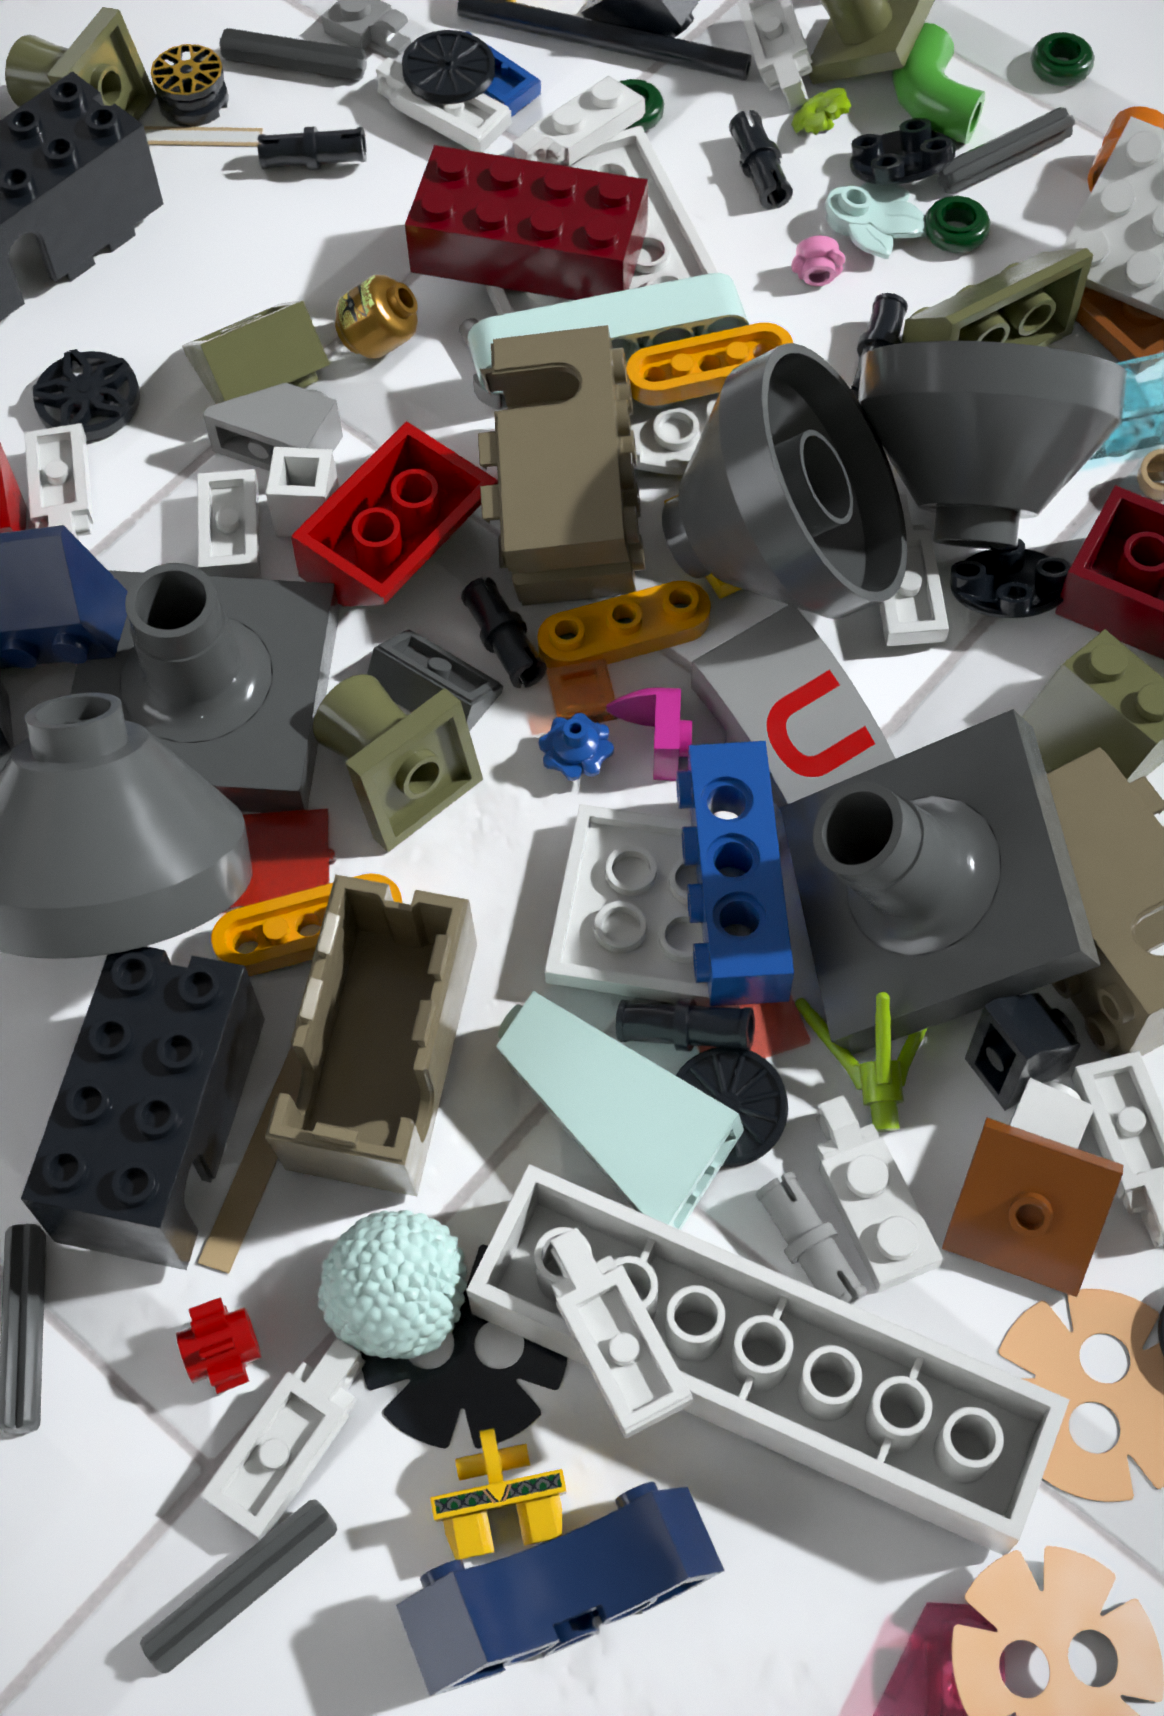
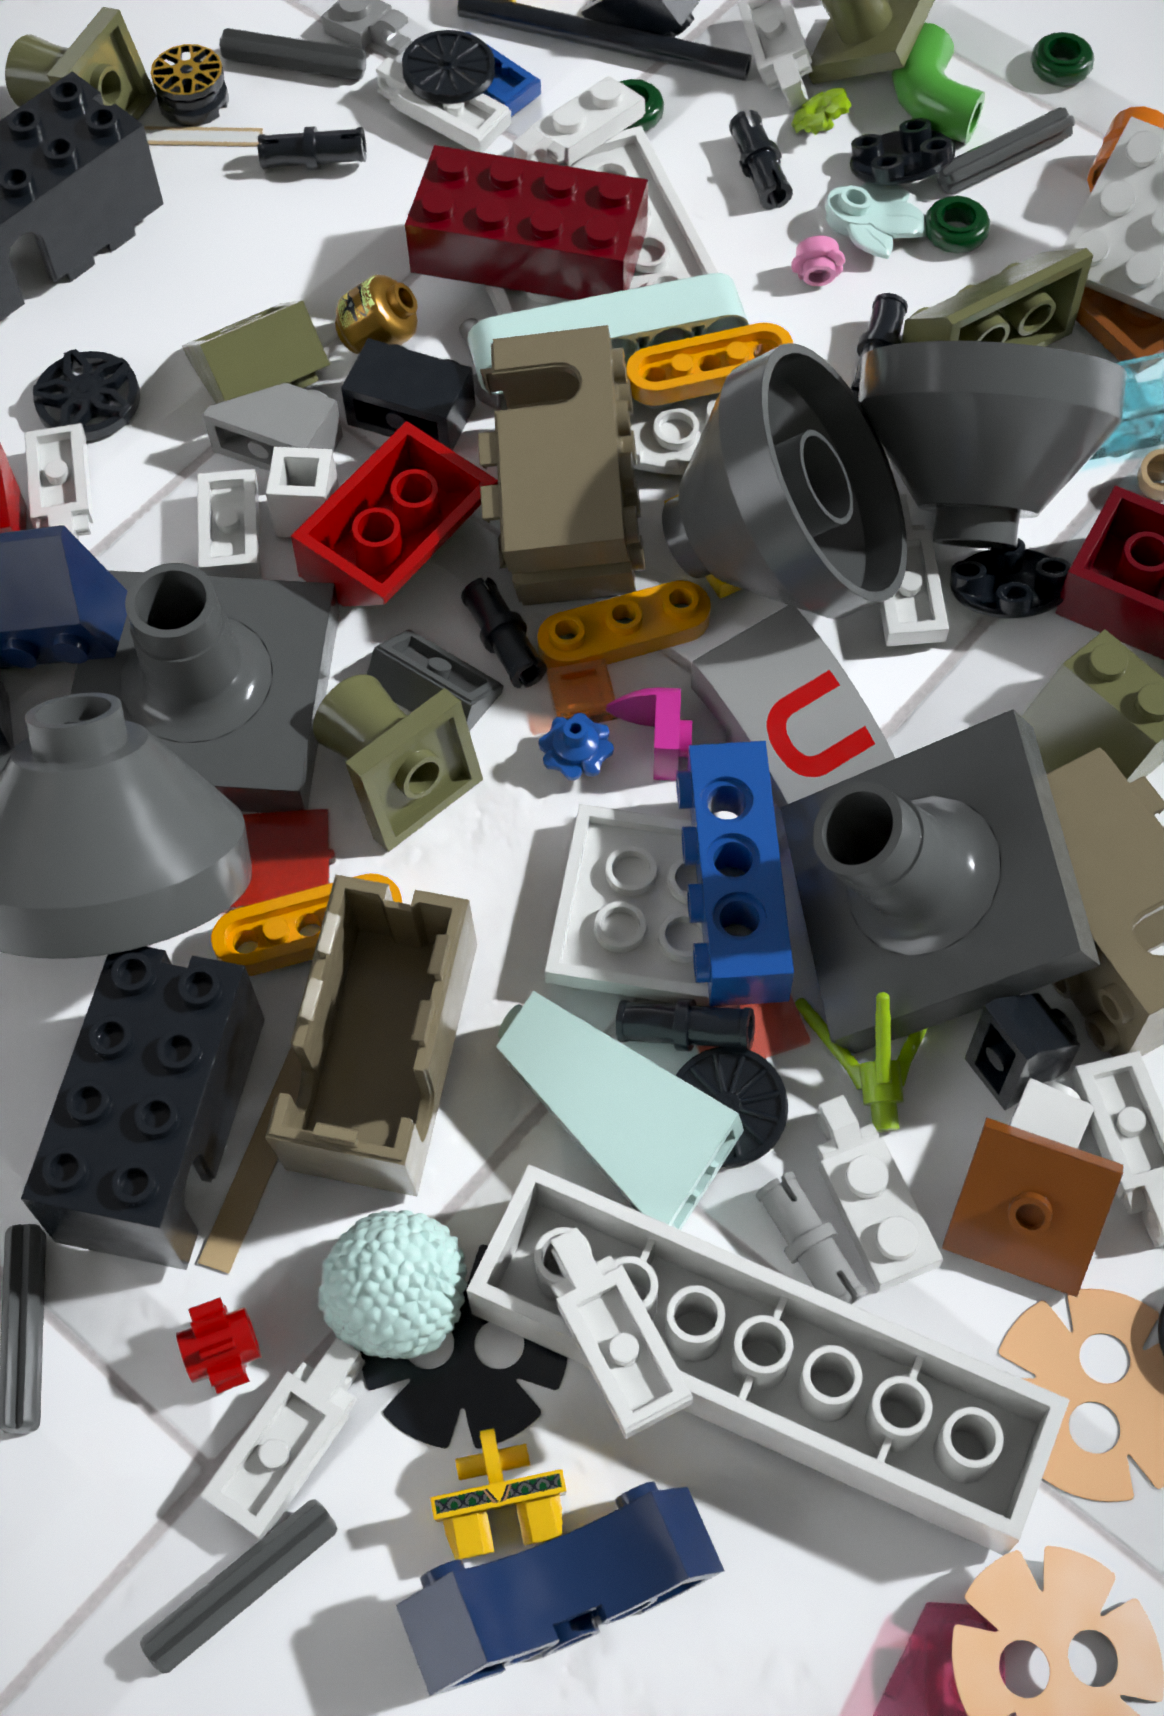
none -> black brick [341,338,476,451]

